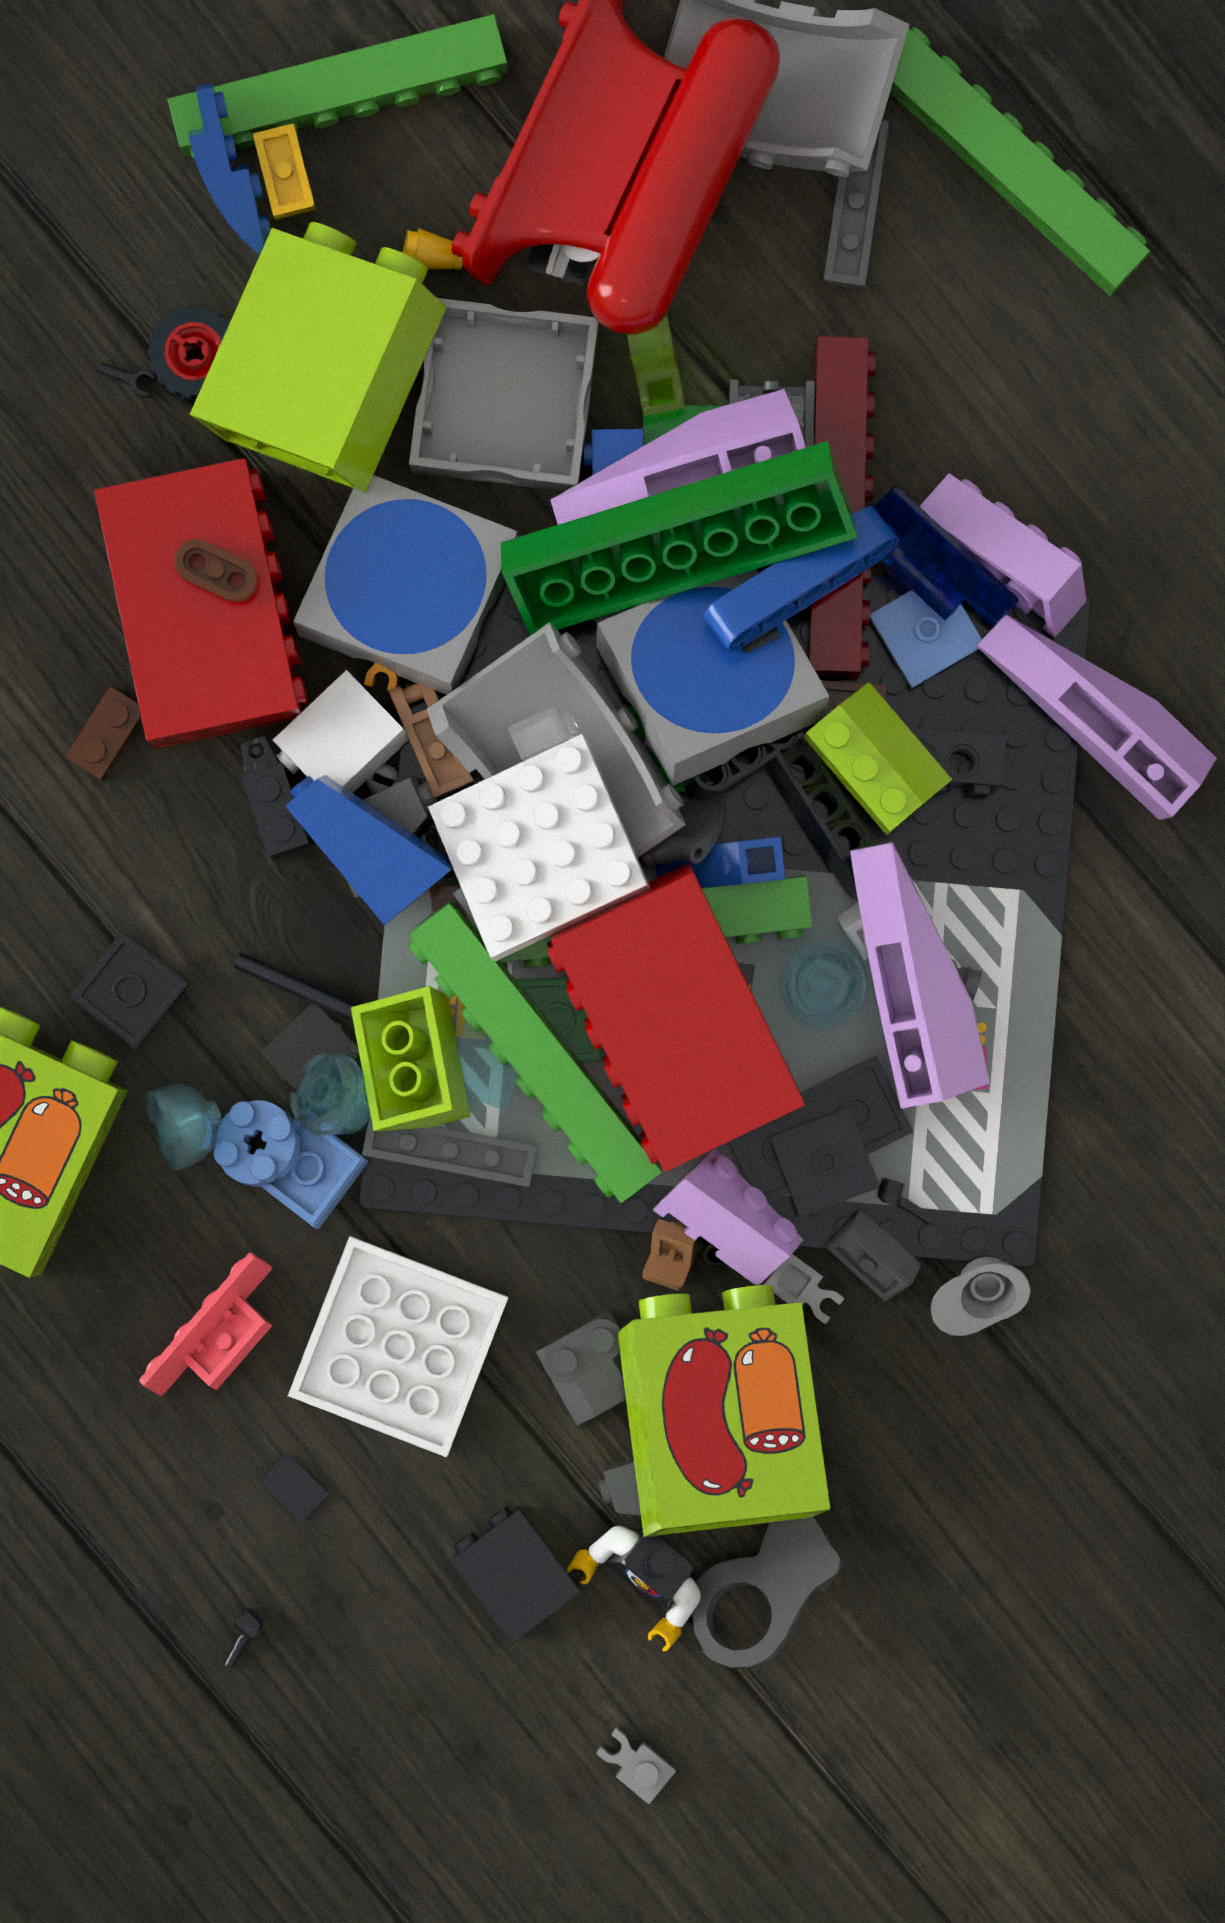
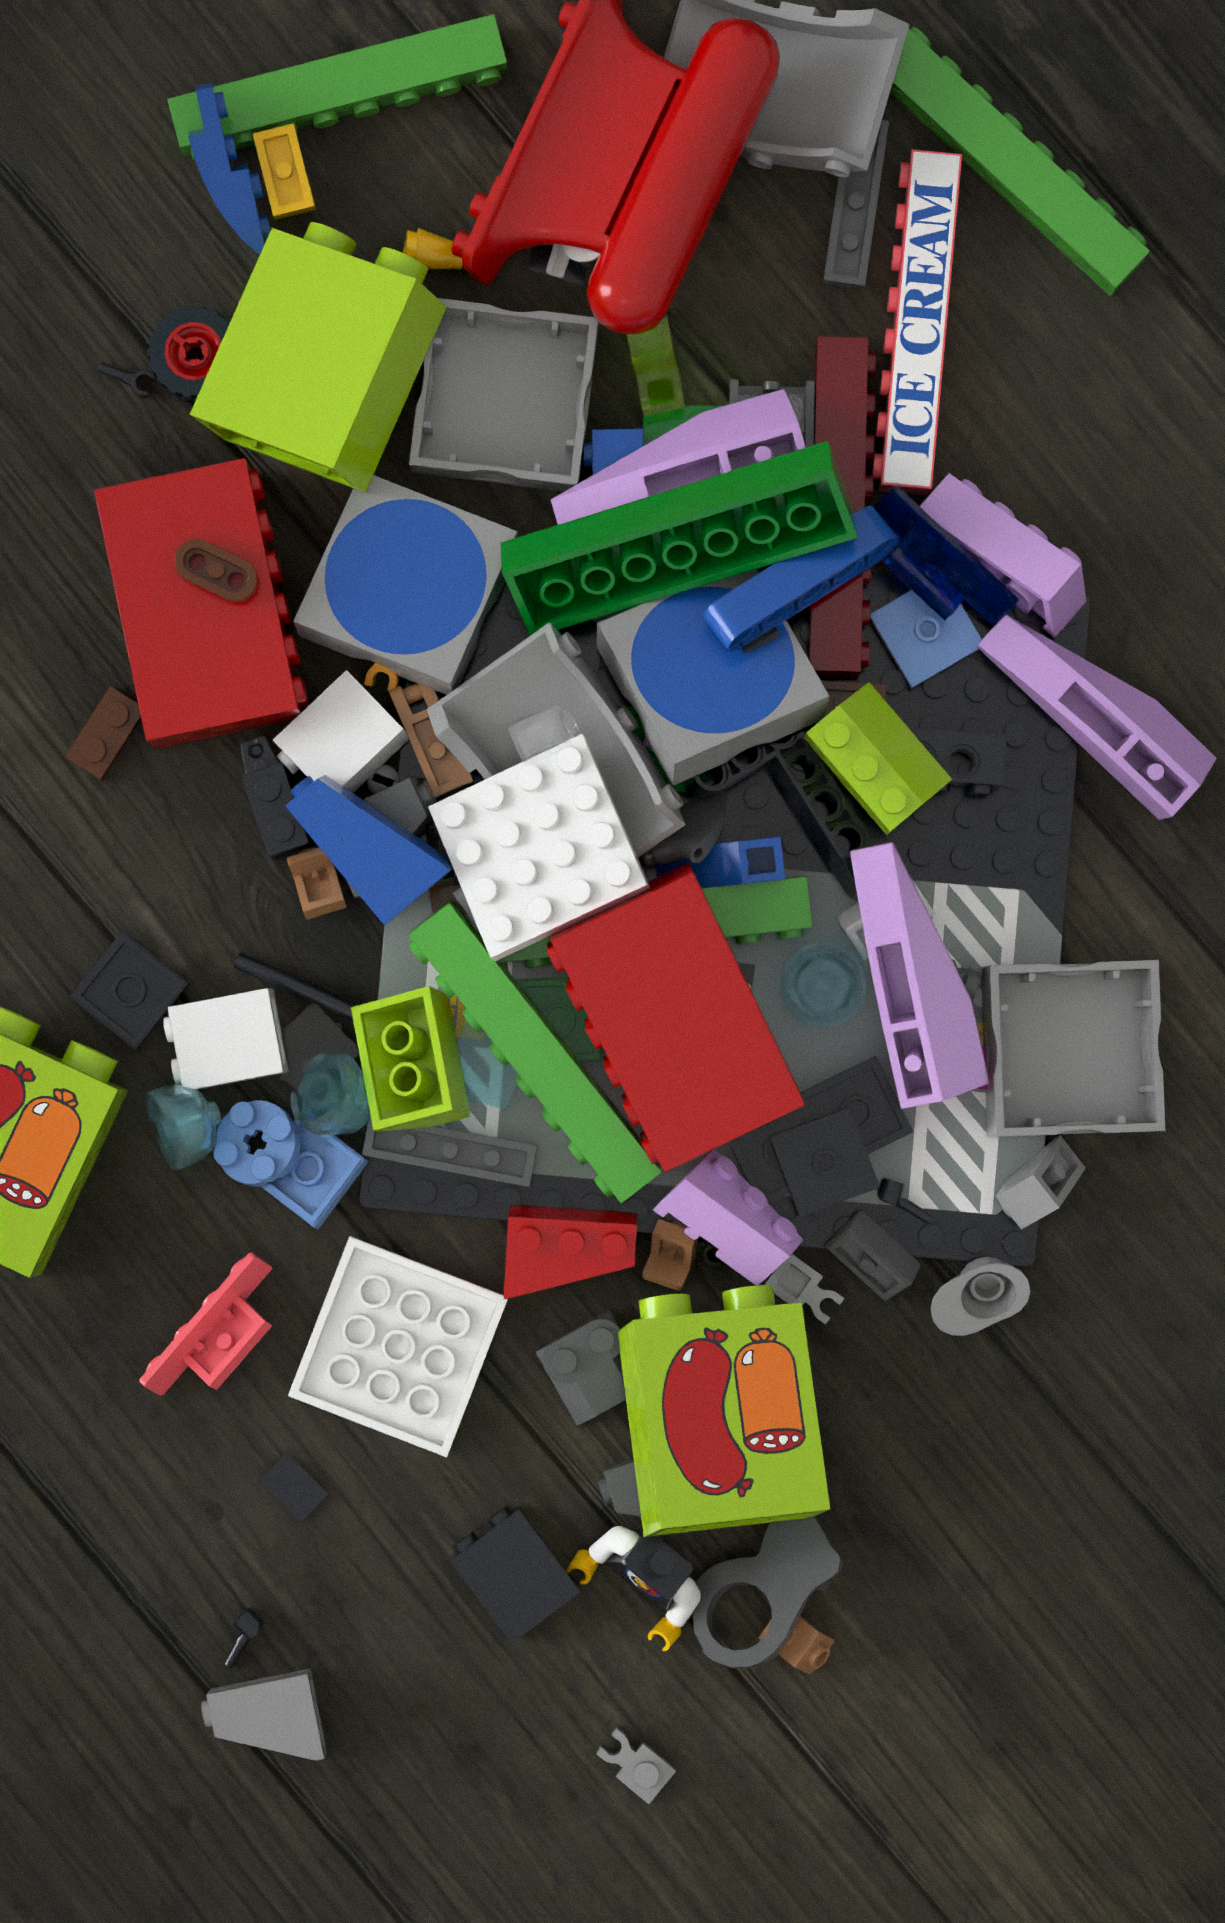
none -> white brick [164,988,289,1091]
none -> light grey slope [201,1668,327,1761]
none -> medium nougat bracket [287,847,347,920]
none -> red wedge [503,1205,638,1300]
none -> medium nougat bracket [758,1616,834,1674]
none -> brick [872,149,962,496]
none -> light grey tile [981,960,1165,1137]
none -> light grey slope [995,1135,1086,1230]

